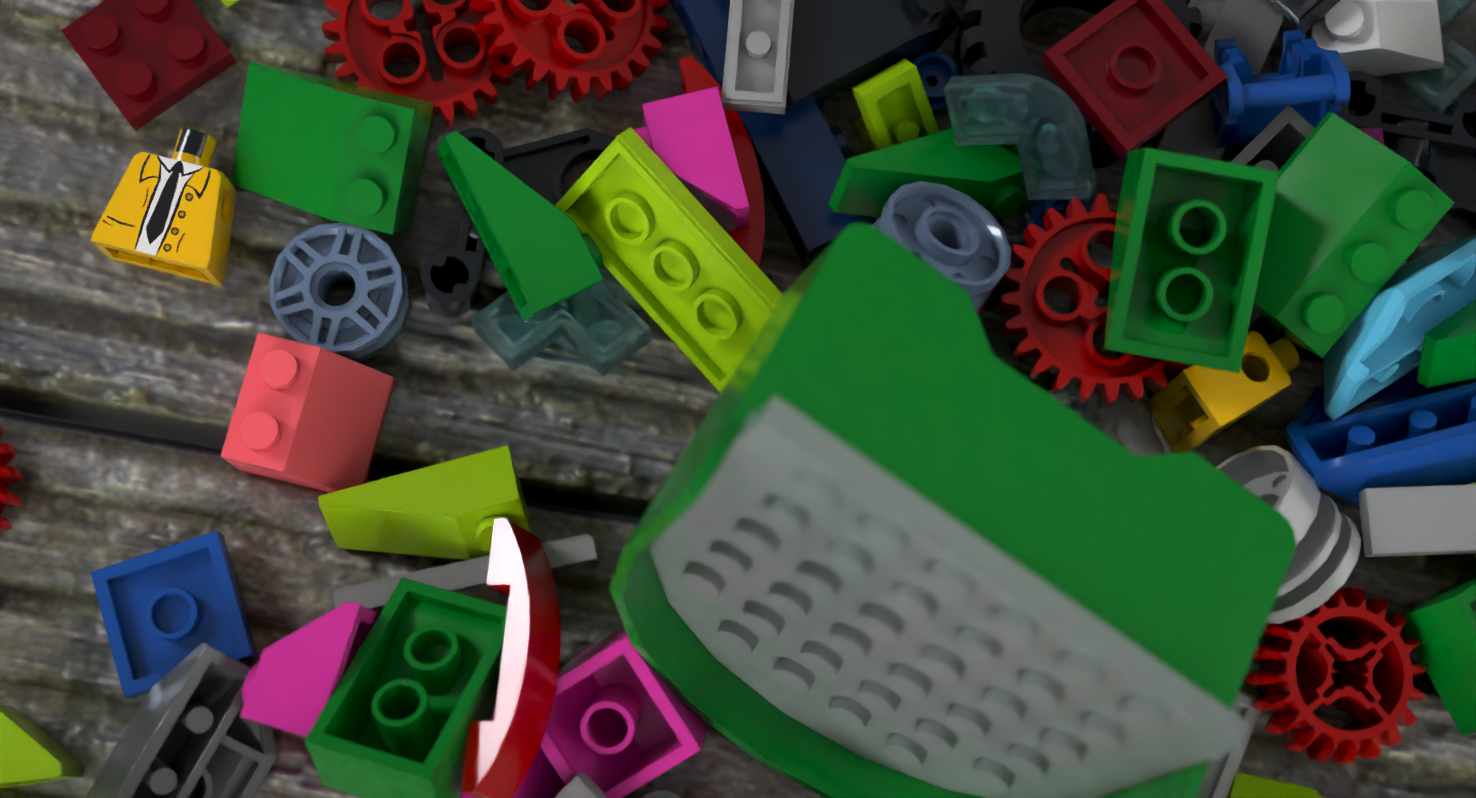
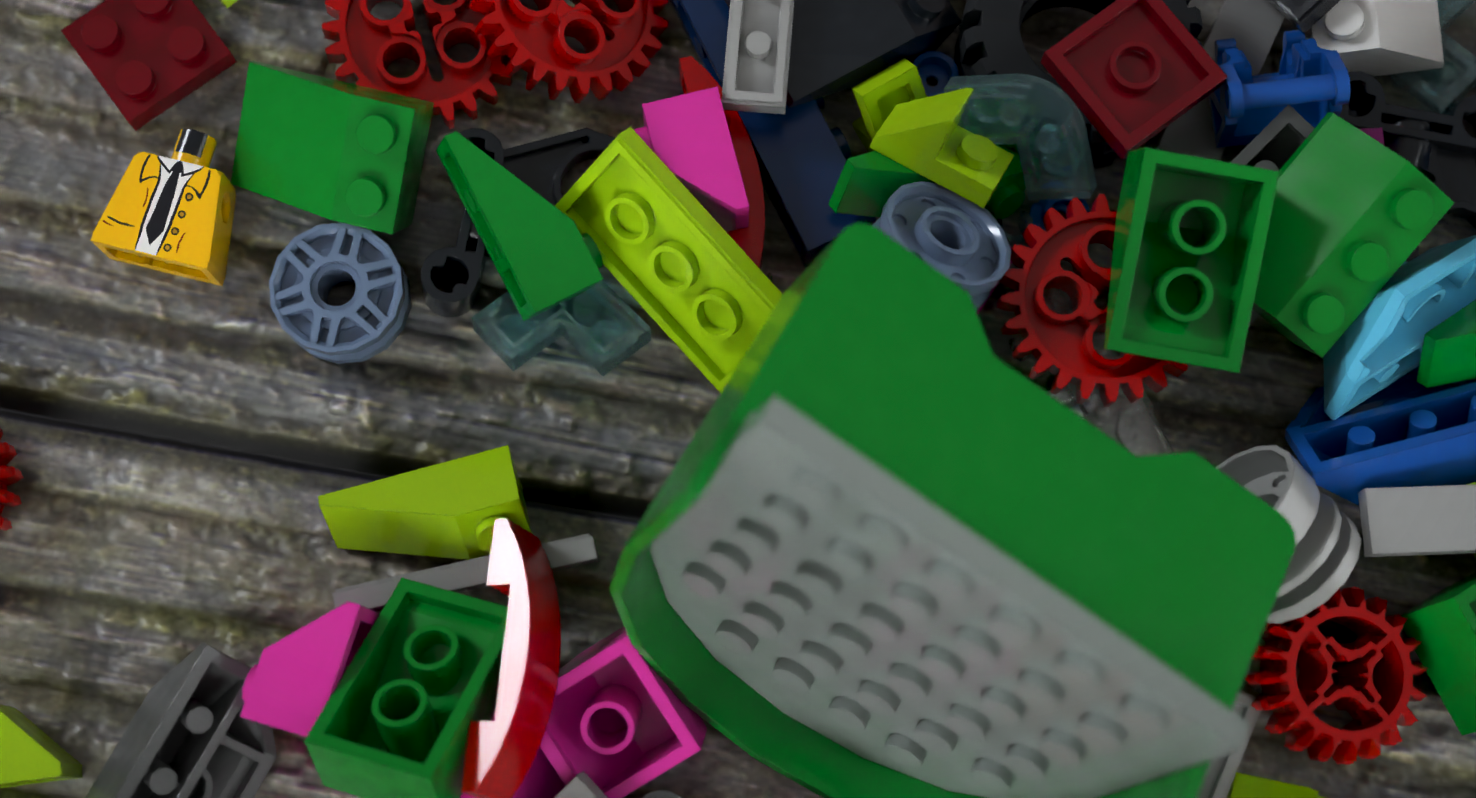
blue plate [90,531,258,699] -> none
coral slope [220,332,396,493] -> none
yellow torso [1139,330,1299,453] -> none
none -> lime slope [869,87,1014,208]

